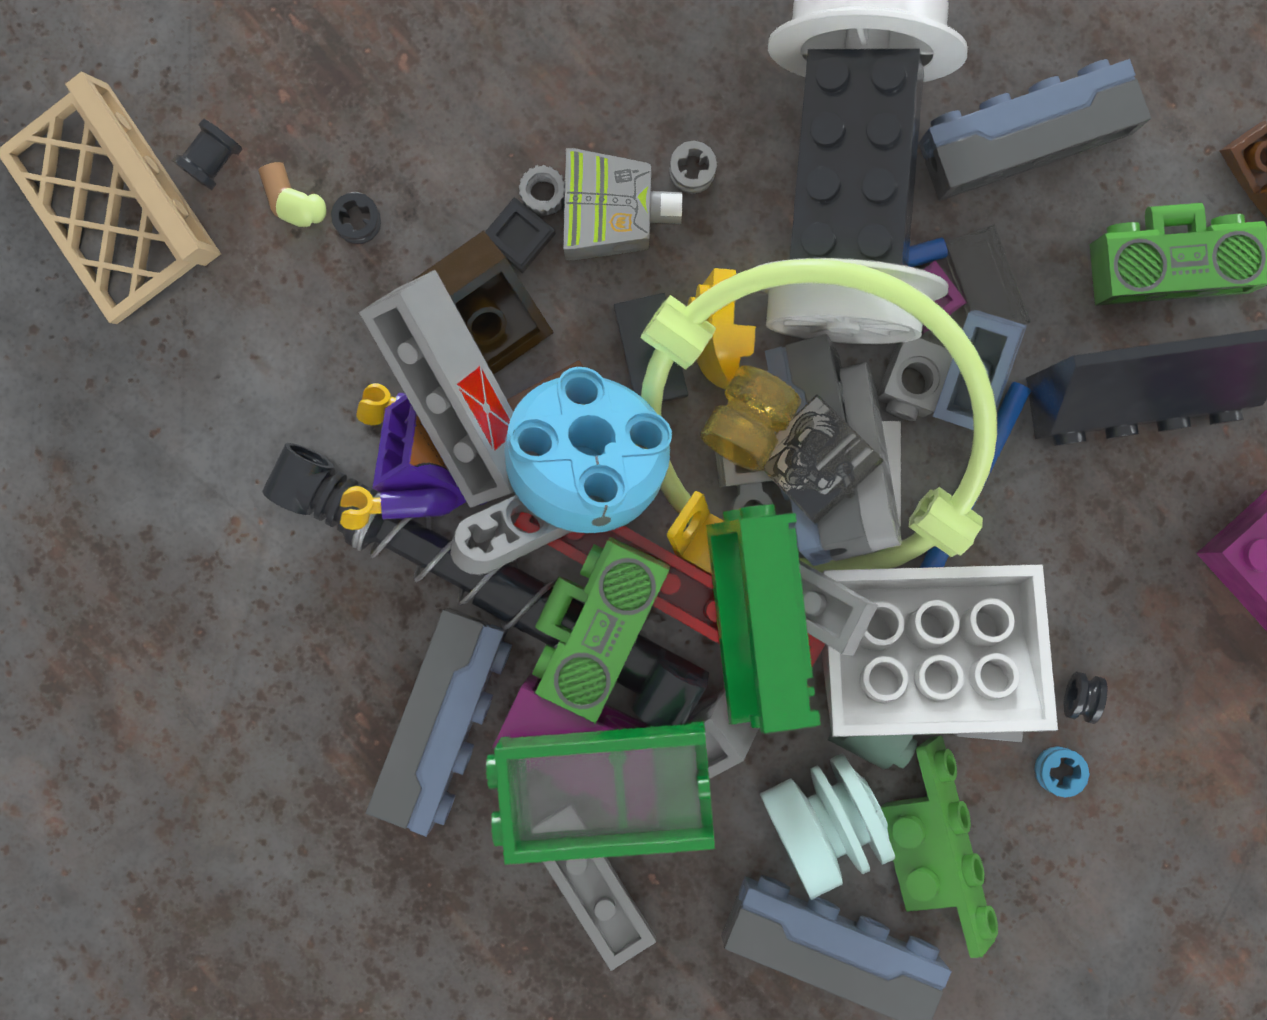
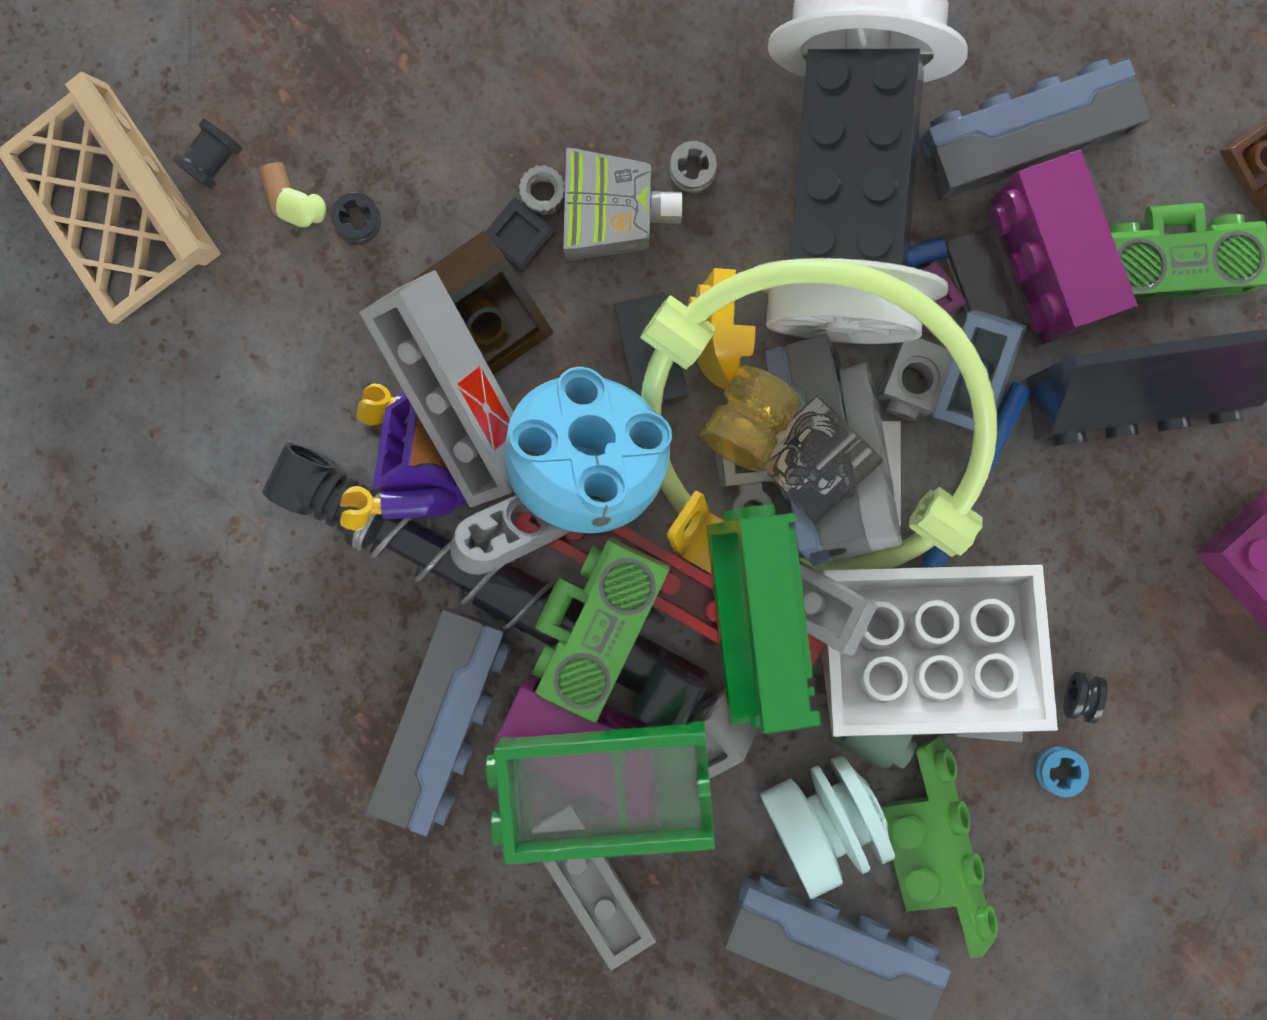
none -> magenta brick [989,150,1138,345]

